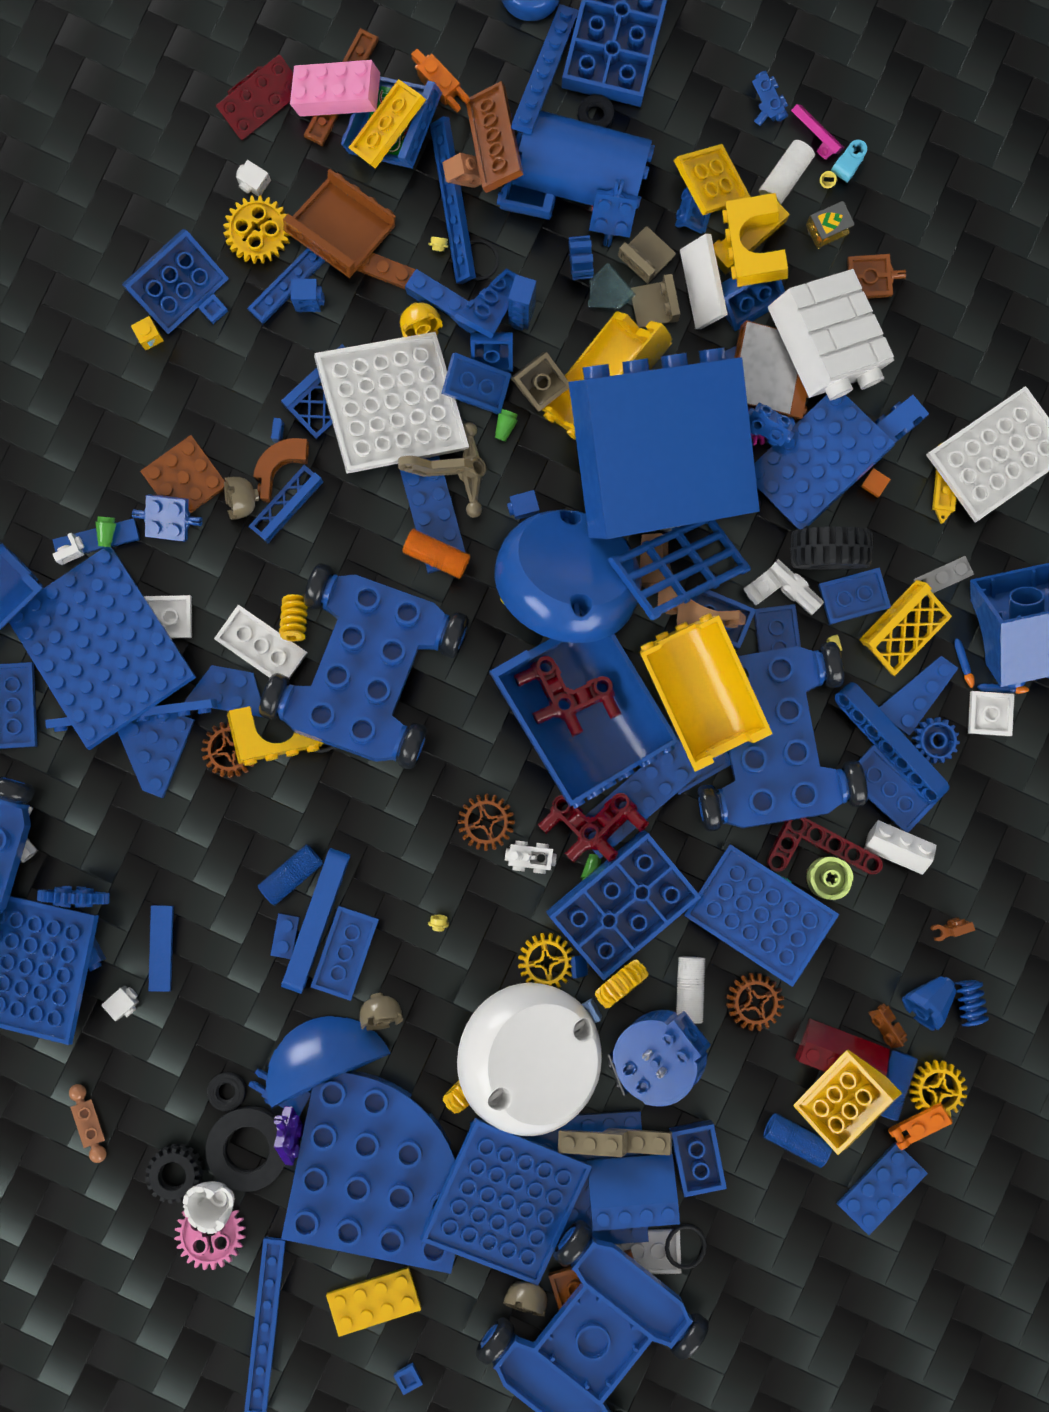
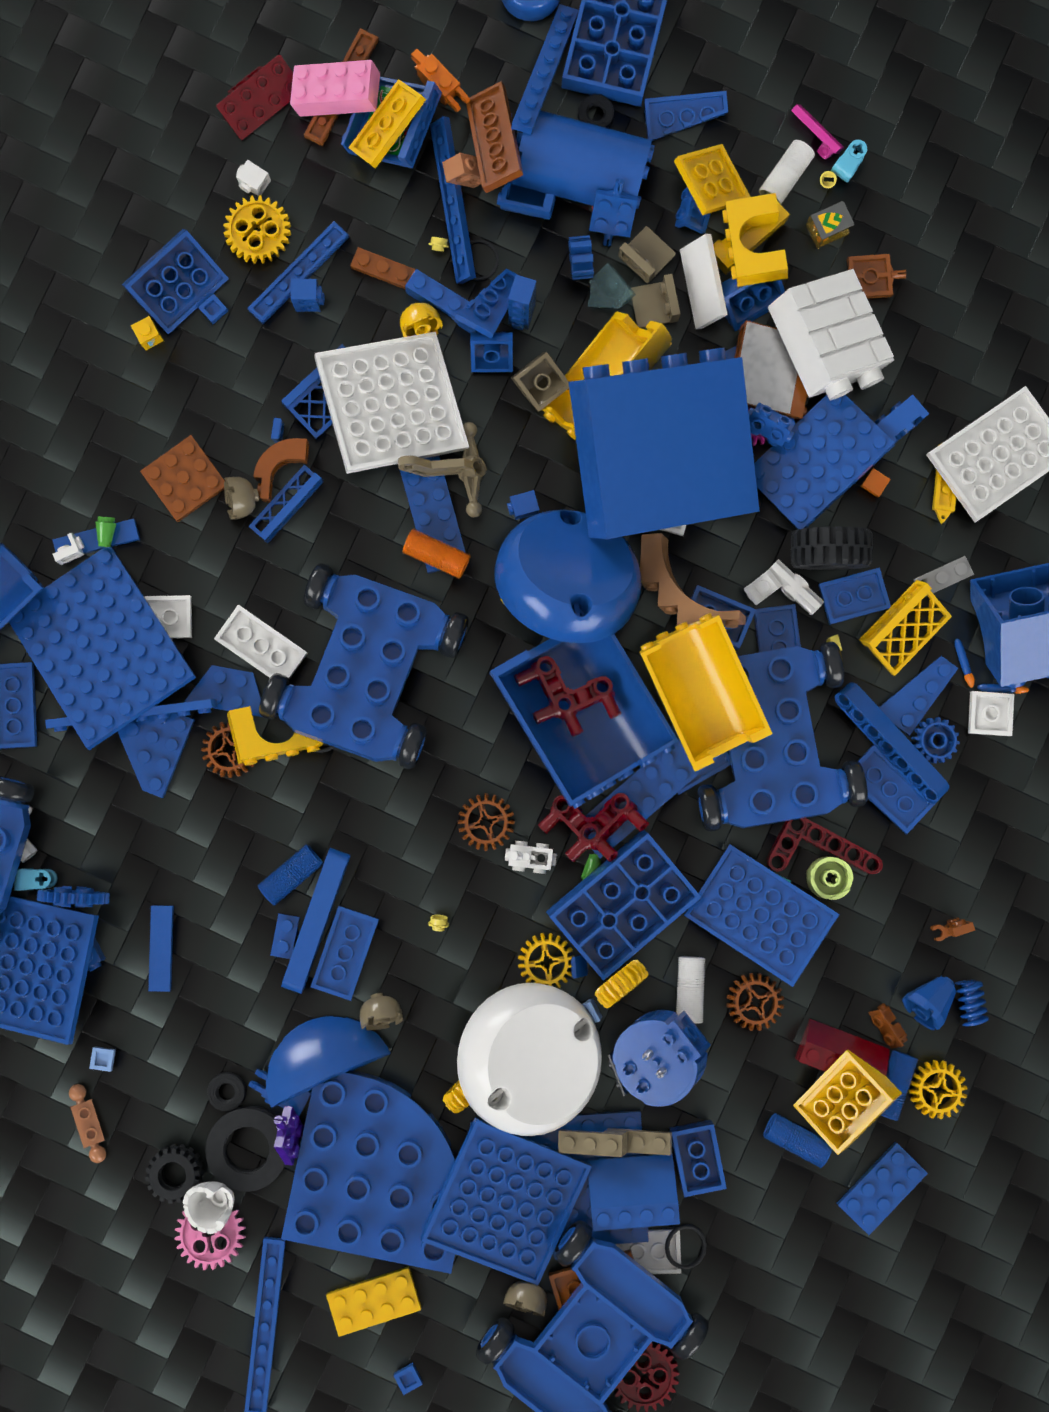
white brick [101,986,139,1021] -> none
plate [132,494,202,542] -> none
yellow piece [279,594,308,641] -> none
dark orange panel [283,169,396,278] -> none
blue plate [441,353,511,414] -> none
bright green cone [494,409,518,442] -> none
blue door [608,520,751,620] -> none
blue brick [752,70,788,126] -> none
white brick [864,820,937,875] -> none
orange plate [888,1102,952,1150] -> none
none -> medium azure piece [14,868,58,891]
none -> light blue plate [89,1046,116,1072]
none -> dark red gear [614,1342,679,1412]
none -> blue wing [644,91,728,141]

